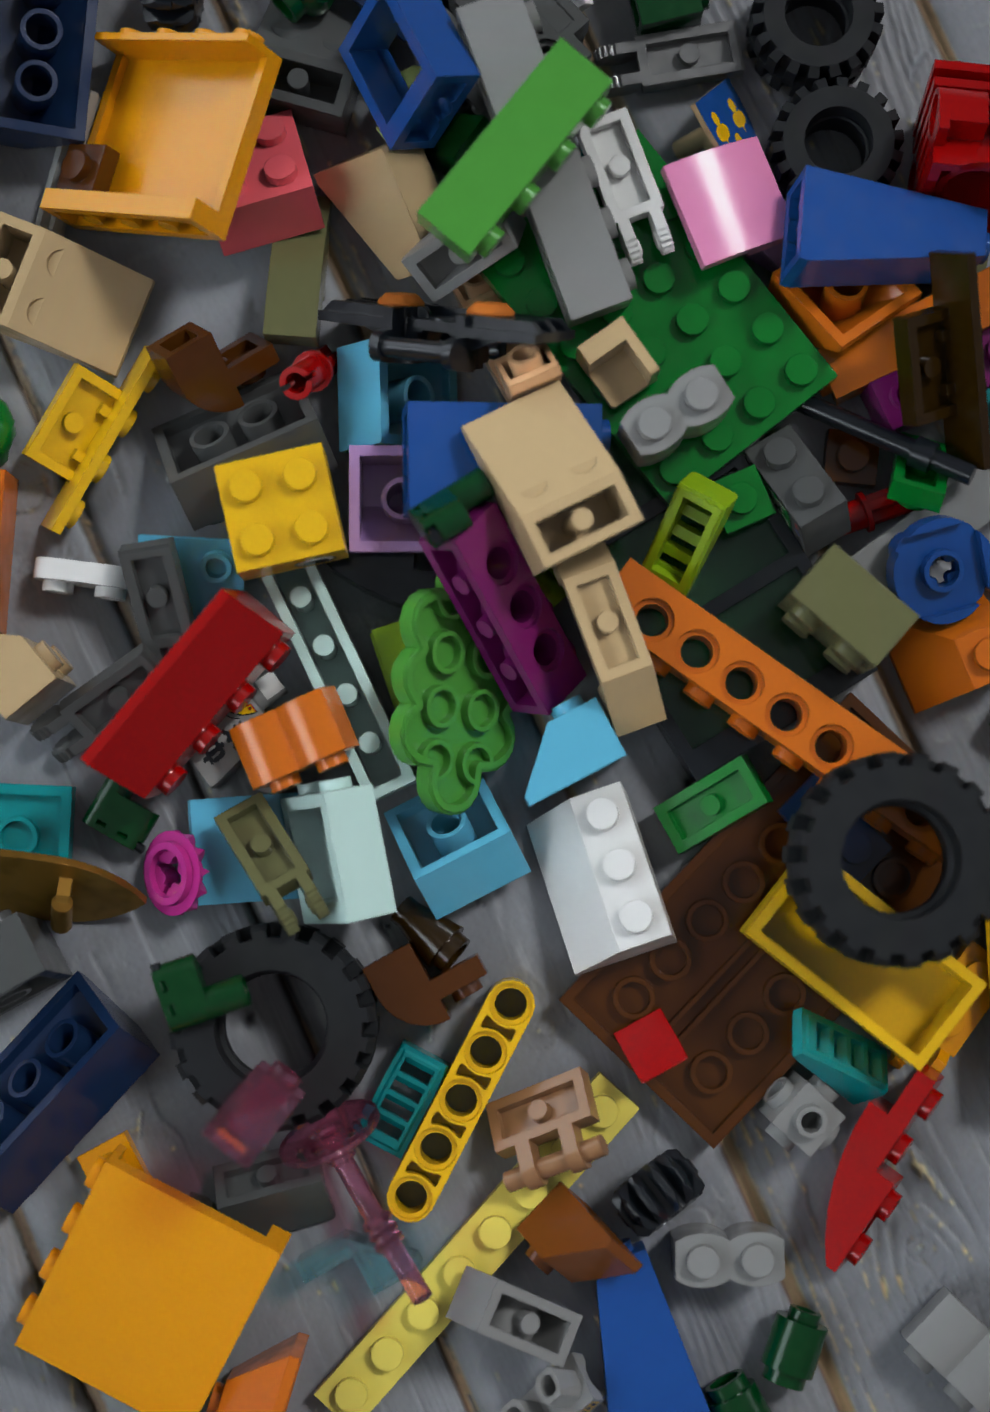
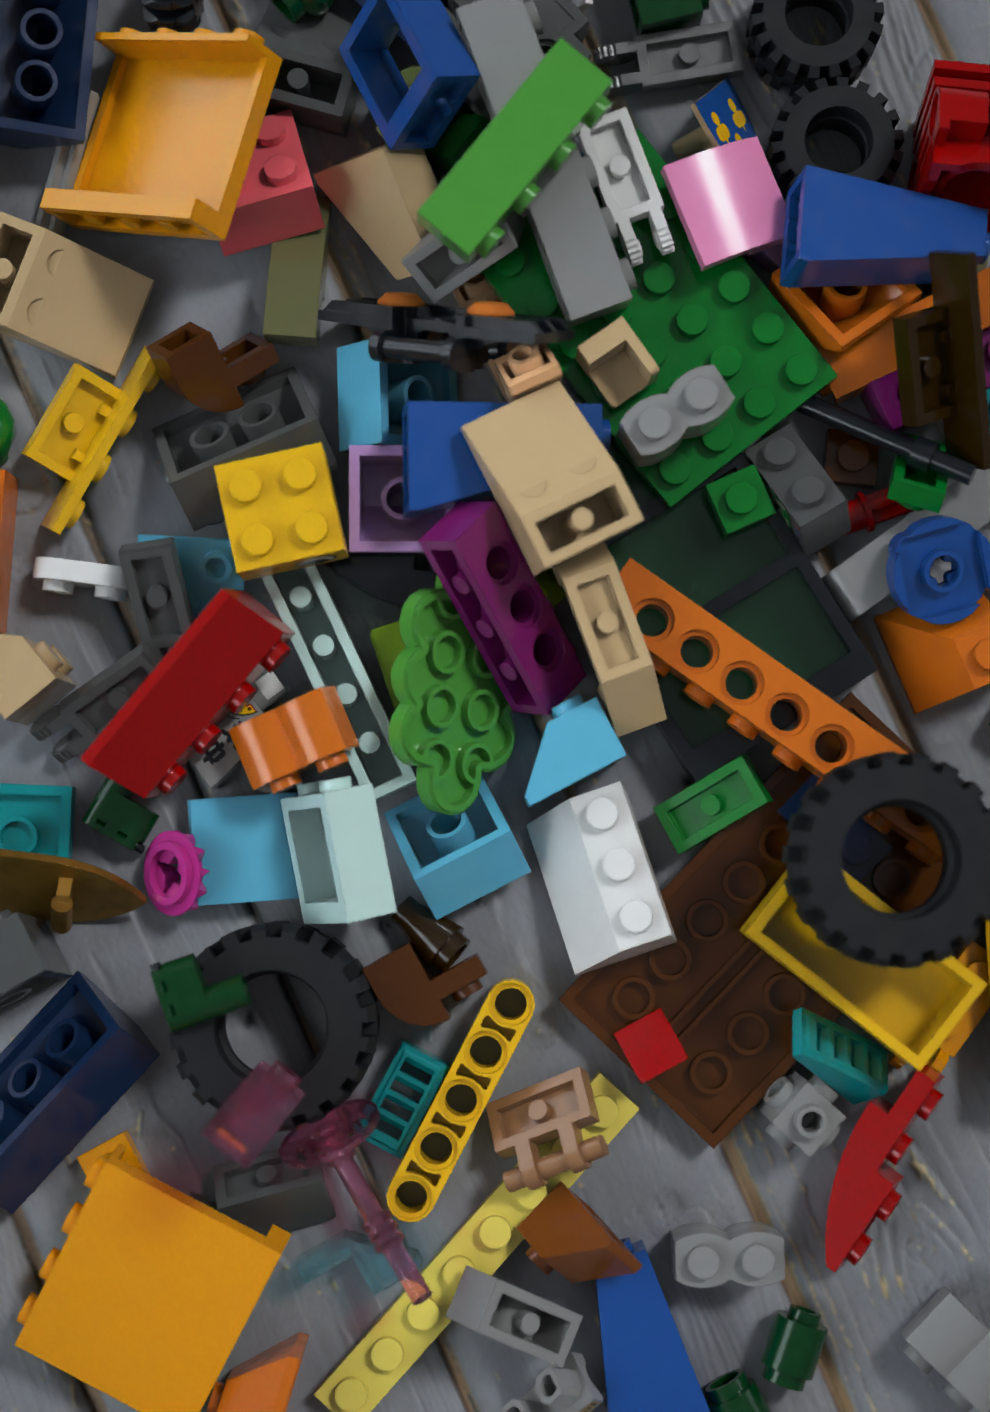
reddish brown plate [56,144,120,192] -> none
olive hinge [214,792,330,937] -> none
red axle [279,344,337,400] -> none
dark green piece [407,468,495,549] -> none
black gear [611,1149,705,1237] -> none
lime slope [642,472,738,596] -> none
olive brick [777,543,920,675] -> none

